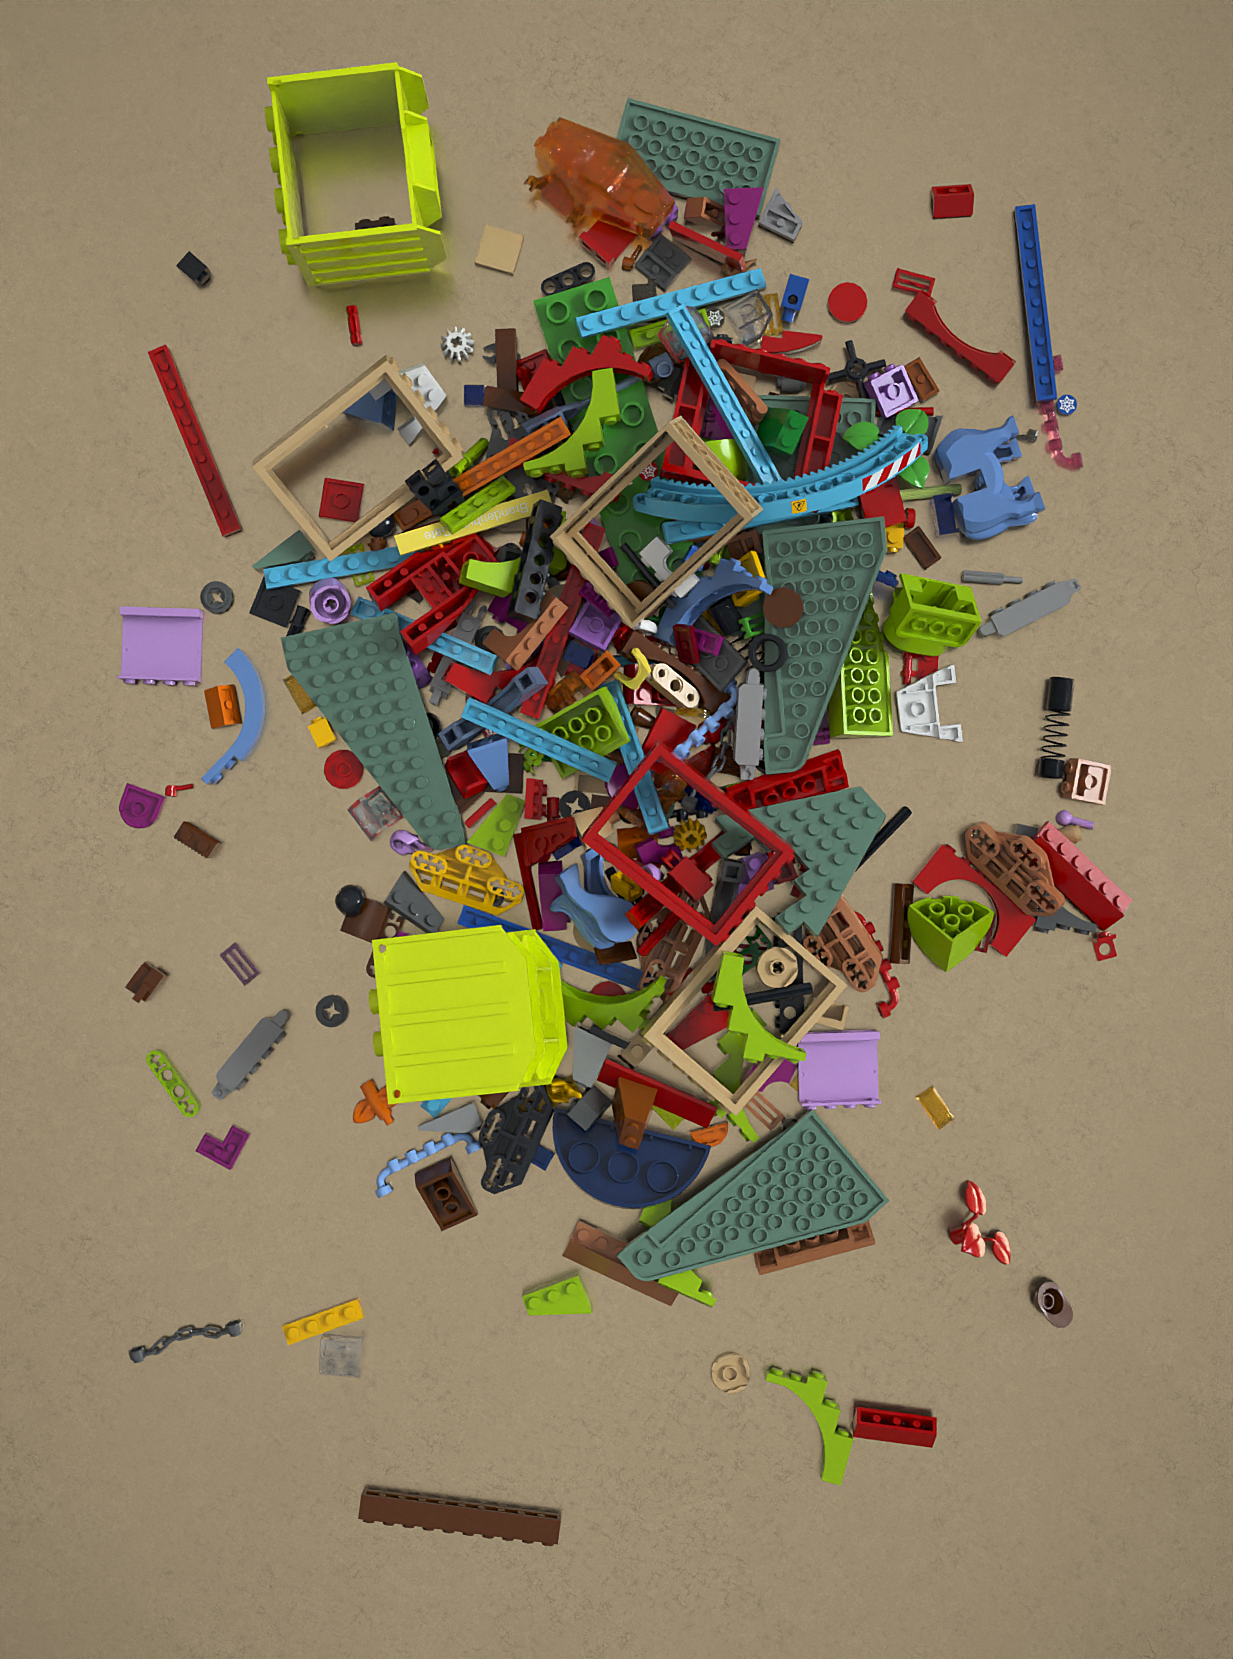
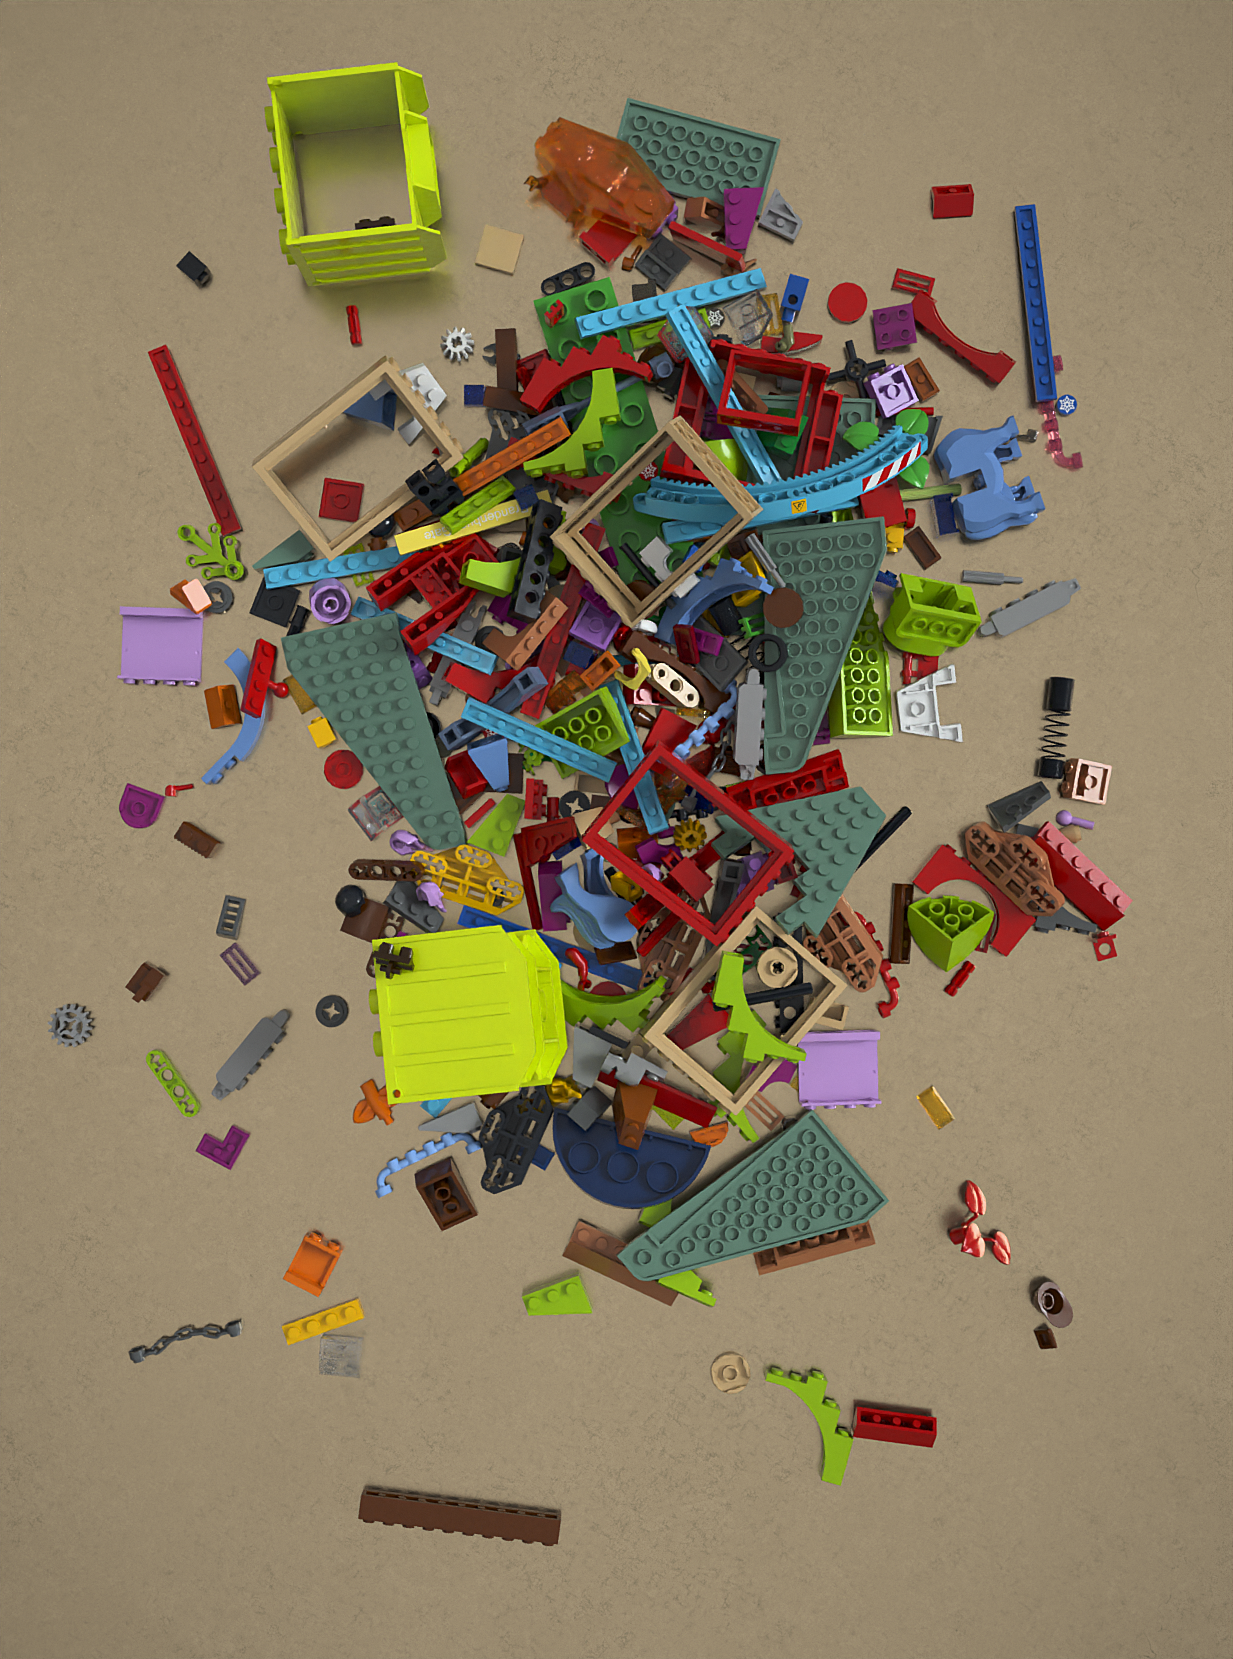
none -> light grey gear [47,1004,93,1047]
none -> slope [170,579,212,615]
none -> lime plant [177,523,244,580]
none -> dark grey slope [216,895,246,940]
none -> red plate [240,638,289,719]
none -> orange panel [283,1232,342,1297]
none -> reddish brown beam [348,859,425,882]
none -> dark brown hips [373,942,415,980]
none -> lavender piece [416,882,447,913]
none -> clear blue tile [513,484,539,511]
none -> red tile [544,299,564,328]
none -> red arm [565,948,591,991]
none -> light grey plate [600,1052,668,1086]
none -> red window [717,349,812,437]
none -> light grey axle [745,533,786,588]
none -> olive arm [775,324,795,353]
none -> magenta hinge [872,303,917,351]
none -> red axle [945,961,975,997]
none -> dark grey wing [987,781,1051,833]
none -> reddish brown slope [1034,1328,1057,1349]

